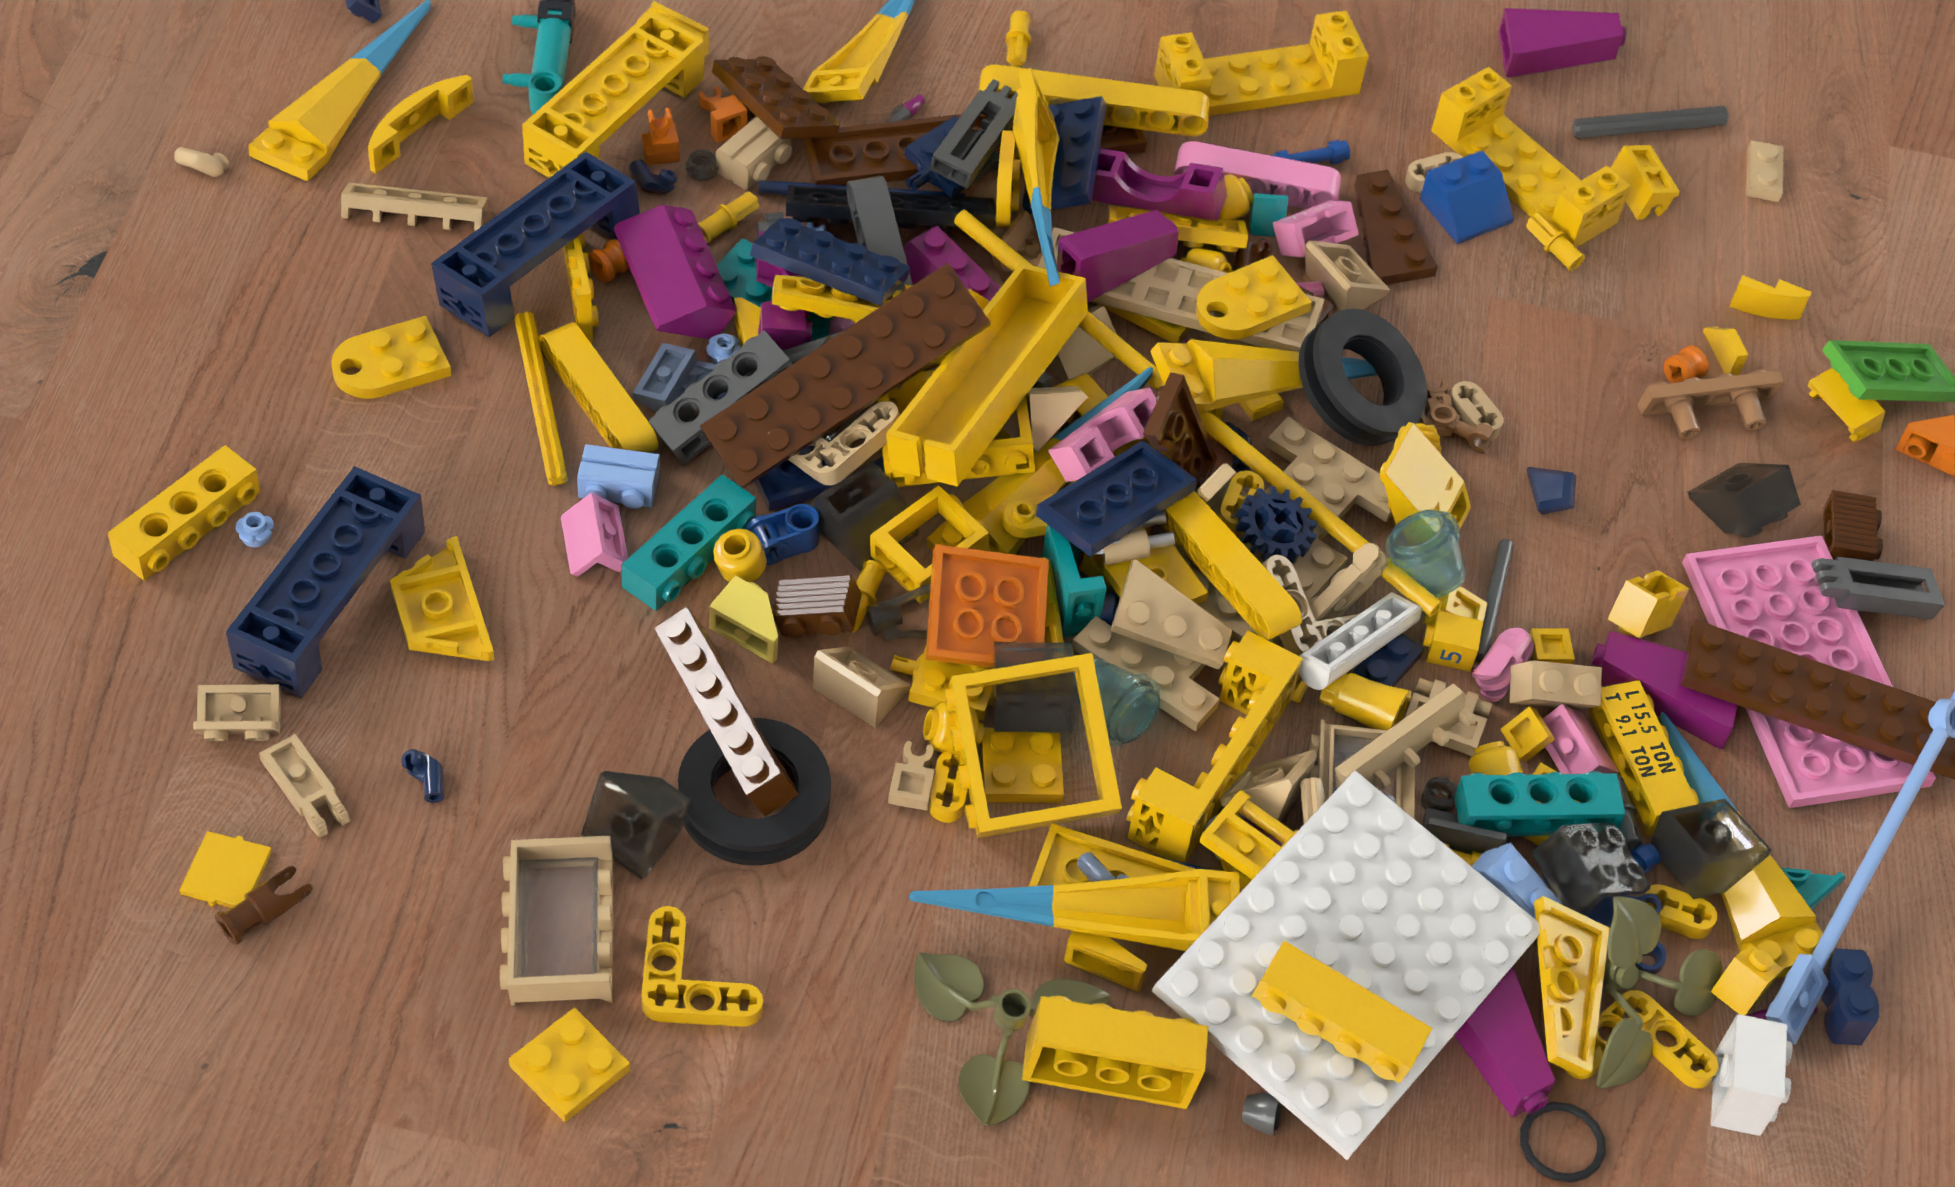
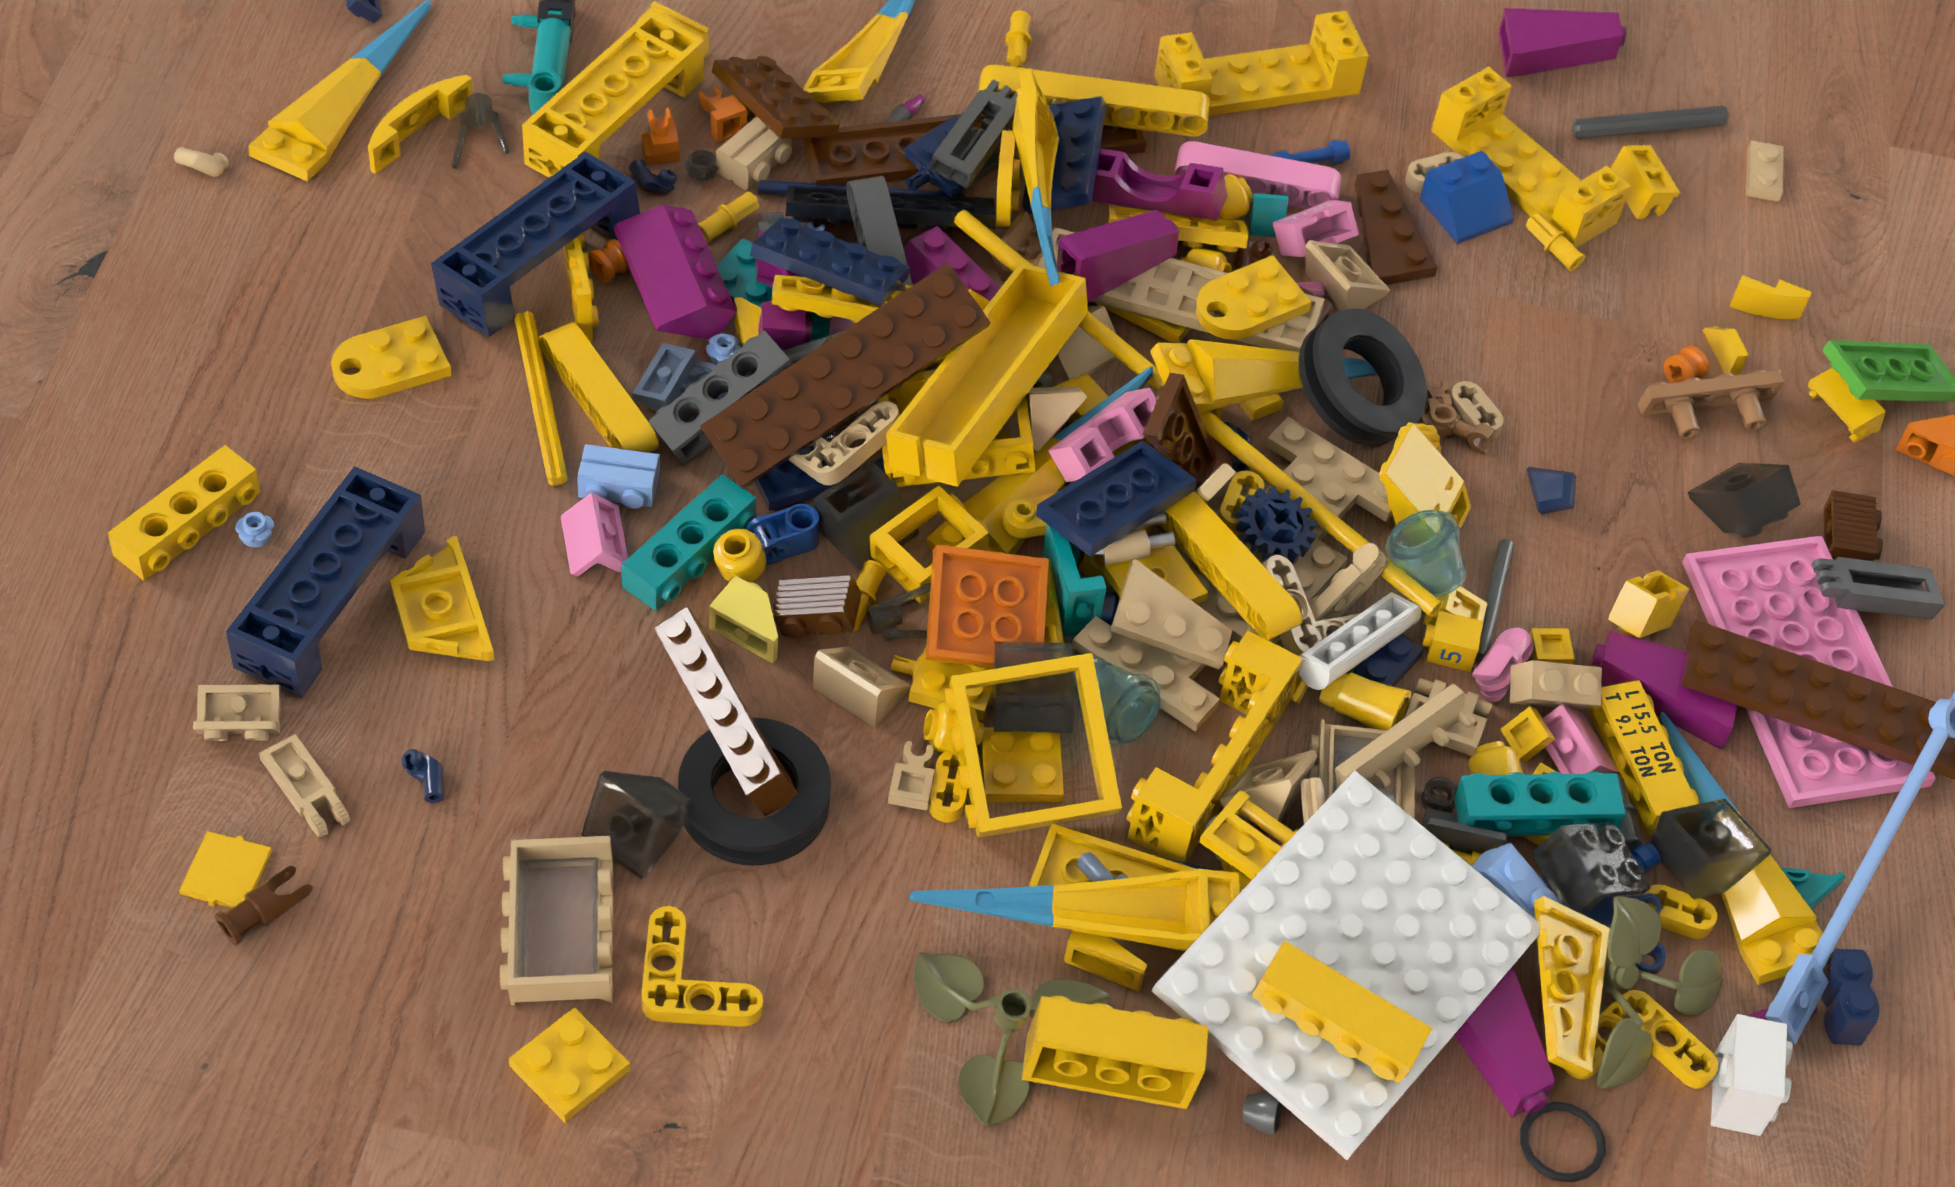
tan hinge [341,183,488,232] -> none
yellow brick [1711,943,1783,1016] -> none
none -> clear smoke plant [452,92,509,169]

